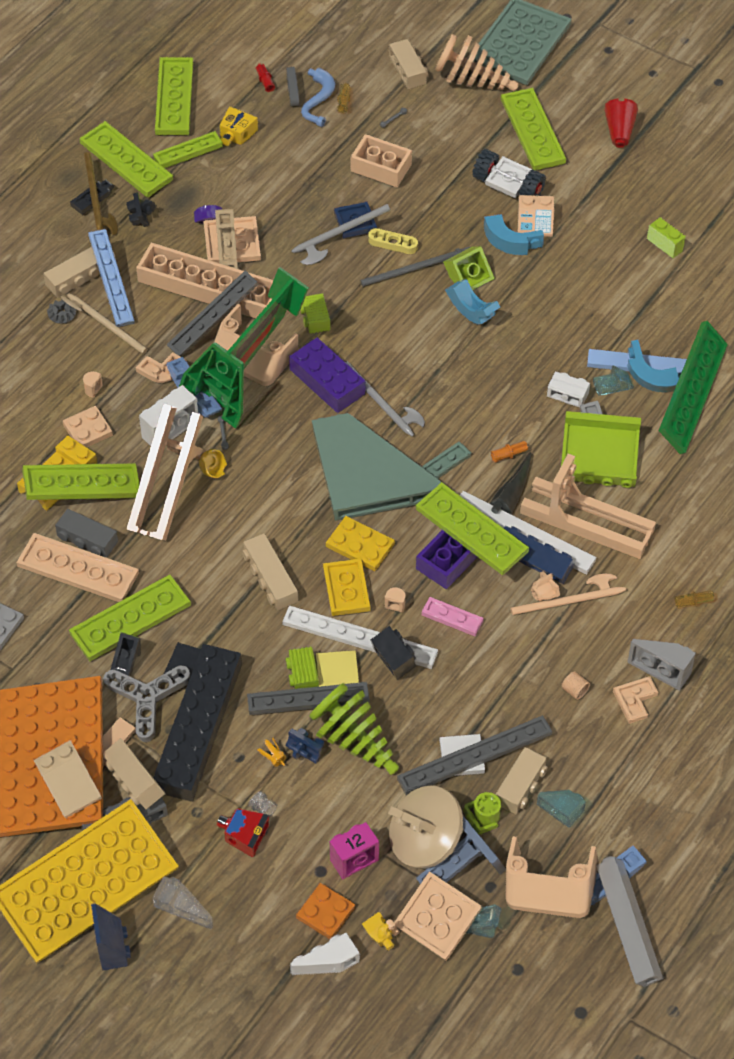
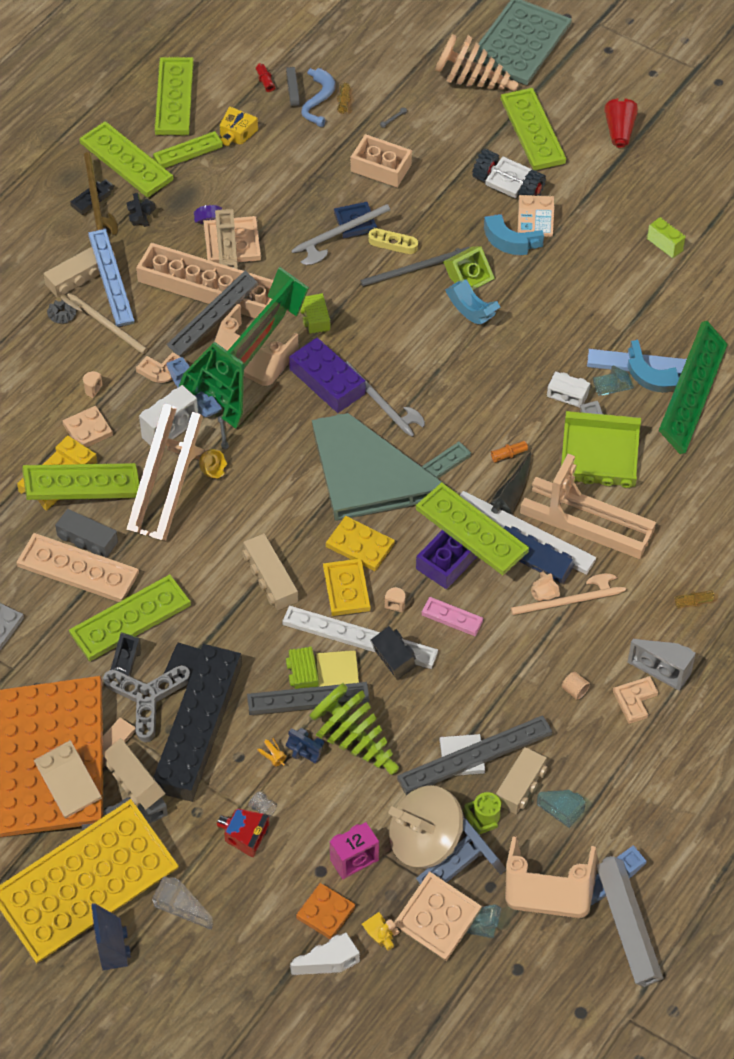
tan brick [389,39,428,89] -> none

